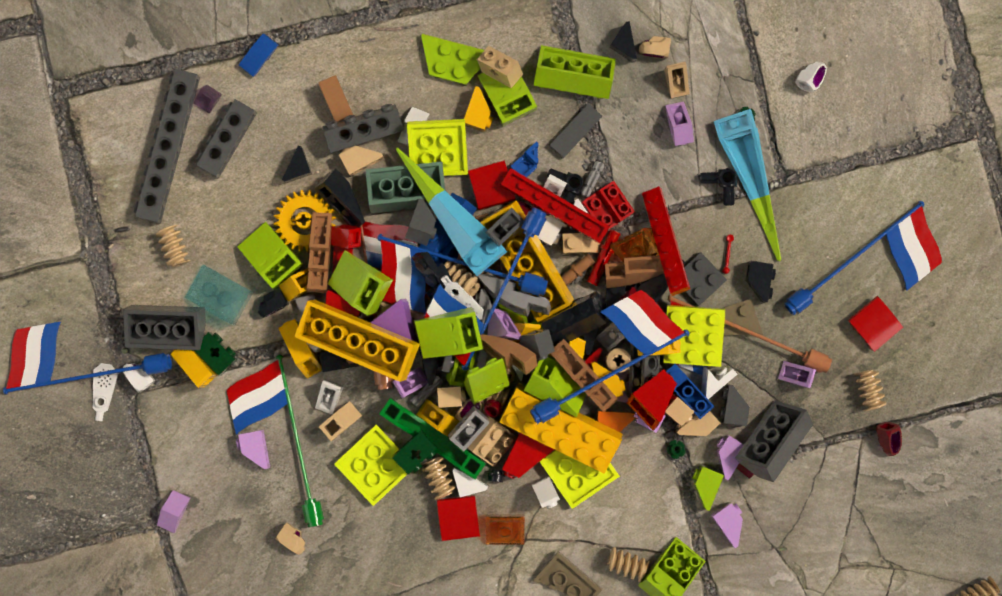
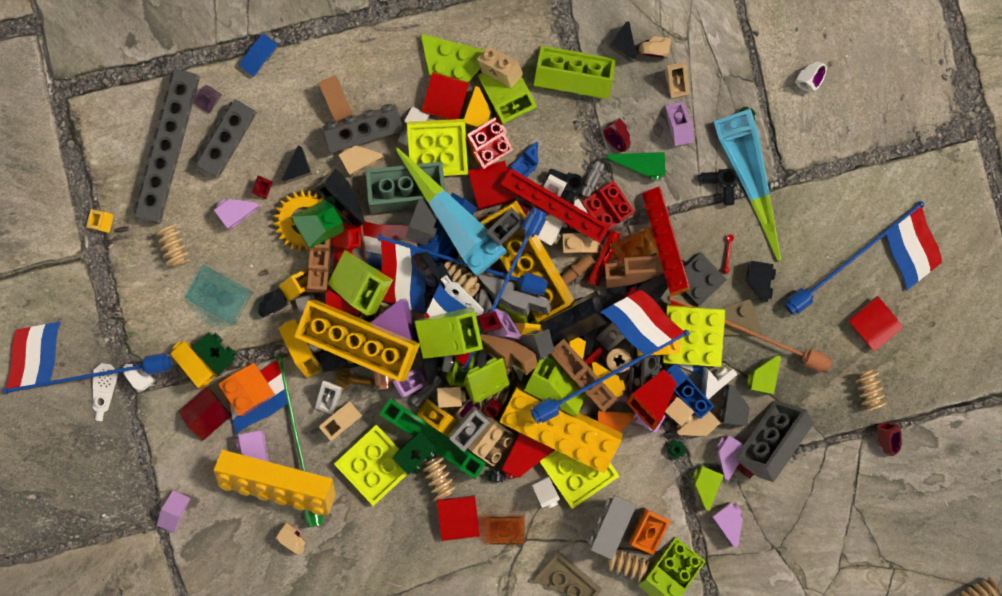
dark grey slope [123,305,206,350] -> none
lime slope [237,222,304,289] -> none
white slope [453,467,488,497] -> none
dark grey tile [550,103,602,159] -> none
lavender slope [778,361,816,388] -> none
none -> yellow slope [86,209,114,233]
none -> dark red slope [178,386,232,441]
none -> lavender slope [214,199,261,230]
none -> yellow brick [214,450,336,516]
none -> orange slope [218,363,275,416]
none -> dark red slope [251,175,273,199]
none -> green slope [291,200,344,249]
none -> pearl gold bar [335,368,372,389]
none -> red slope [422,72,469,120]
none -> slope [466,116,513,170]
none -> dark red slope [477,311,502,333]
none -> light grey slope [587,495,636,560]
none -> dark red rock [603,118,631,152]
none -> green slope [606,152,666,181]
none -> orange slope [627,507,671,555]
none -> lime slope [747,356,781,394]

